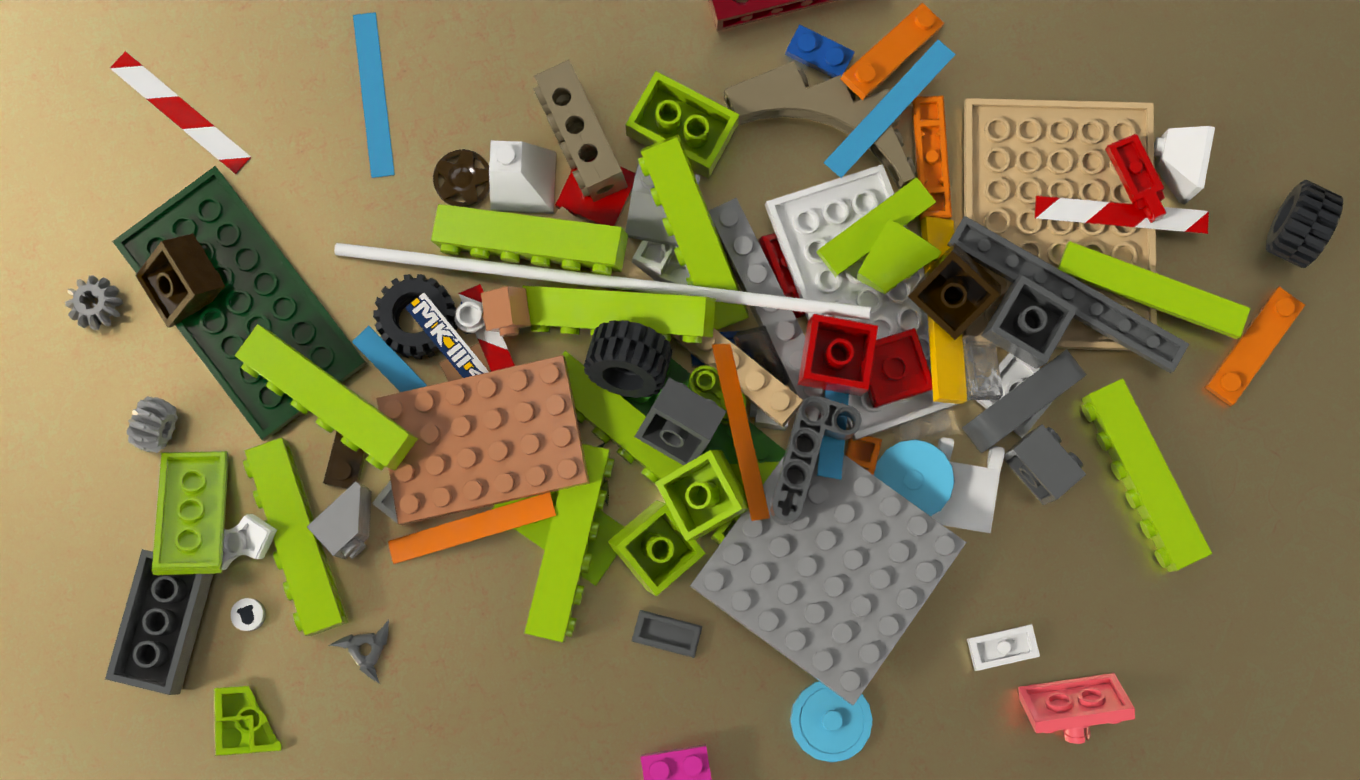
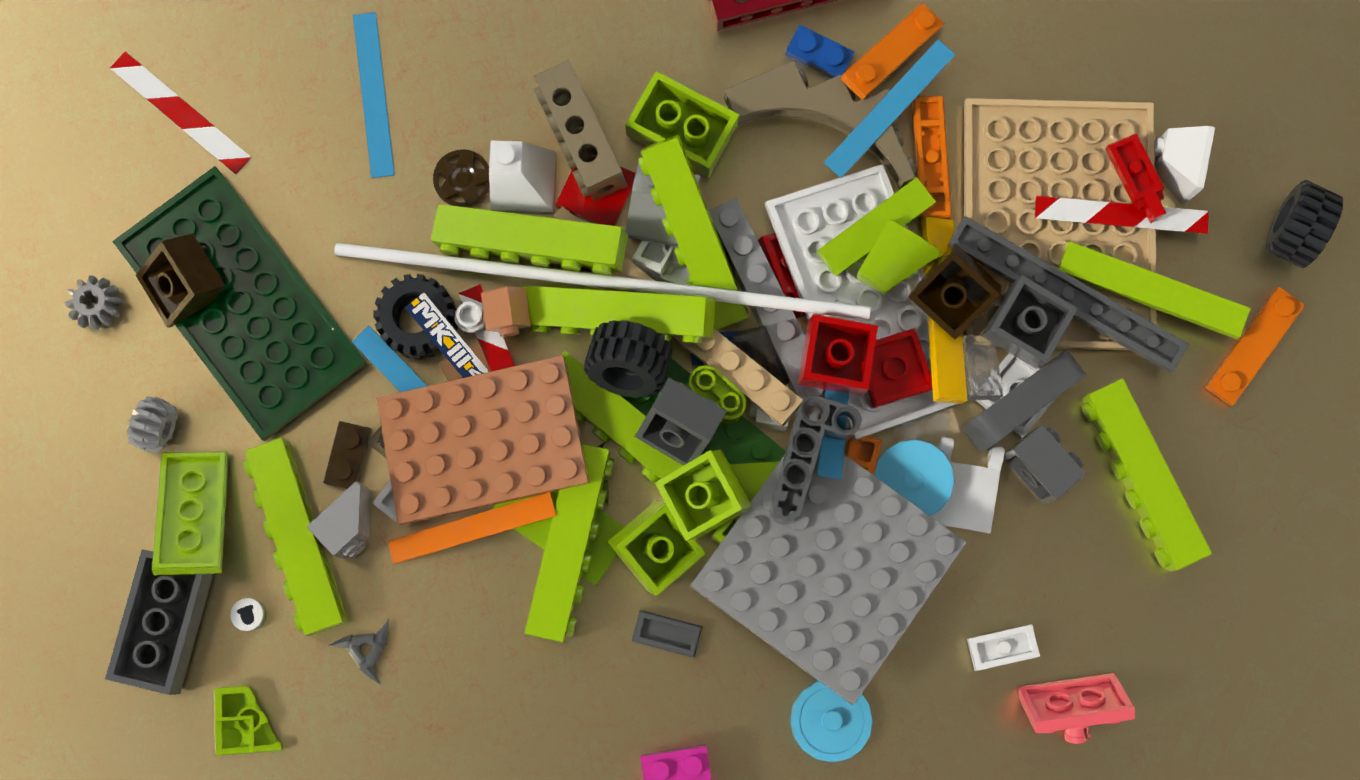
white tile [222,514,277,570] -> none
lime brick [235,324,418,470] -> none
orange sticker [712,343,770,521] -> none

